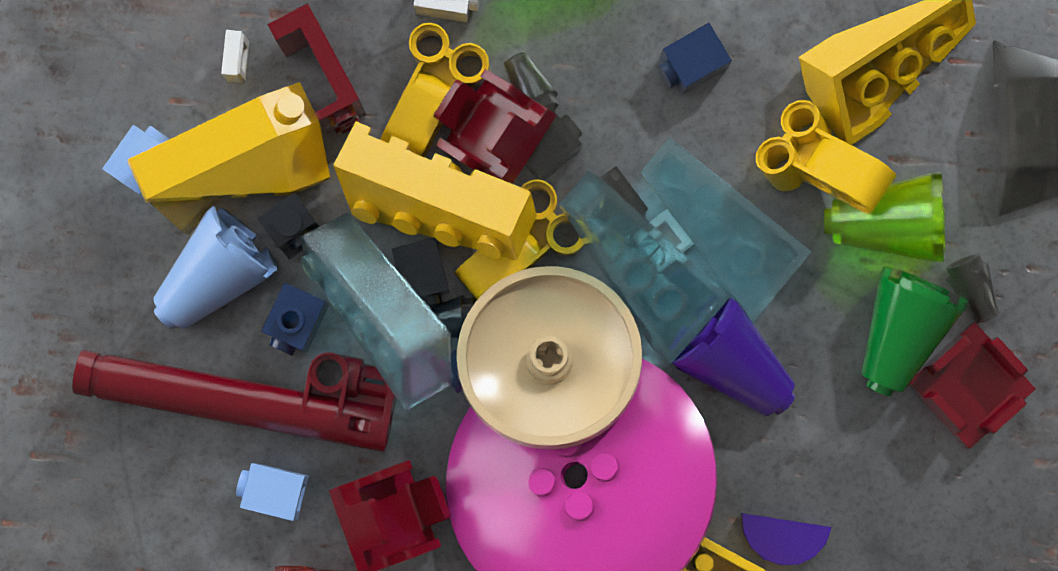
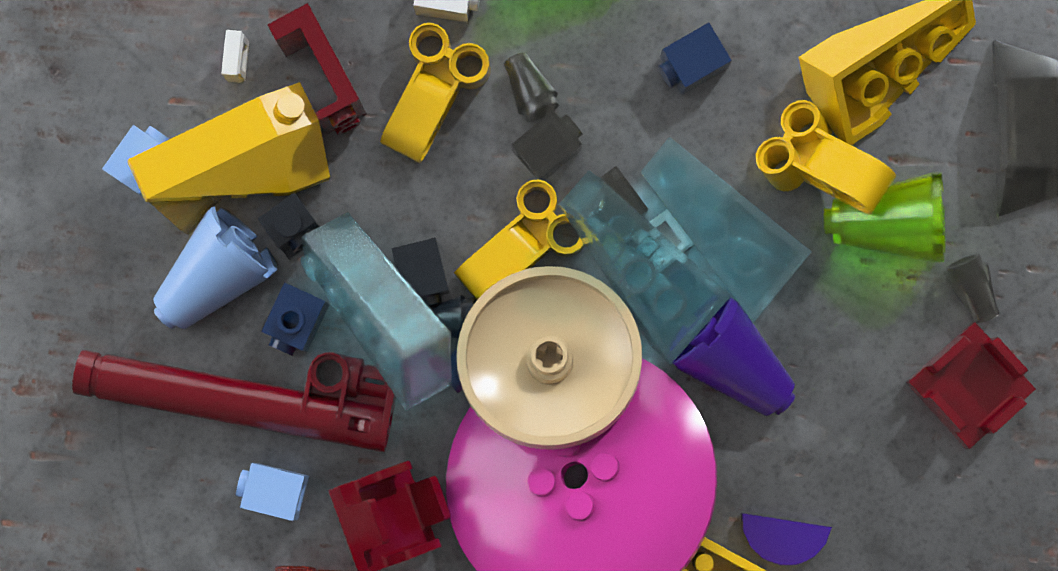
yellow wedge [333,122,537,261] -> none
dark red panel [434,69,557,184] -> none
green cone [861,266,968,397] -> none

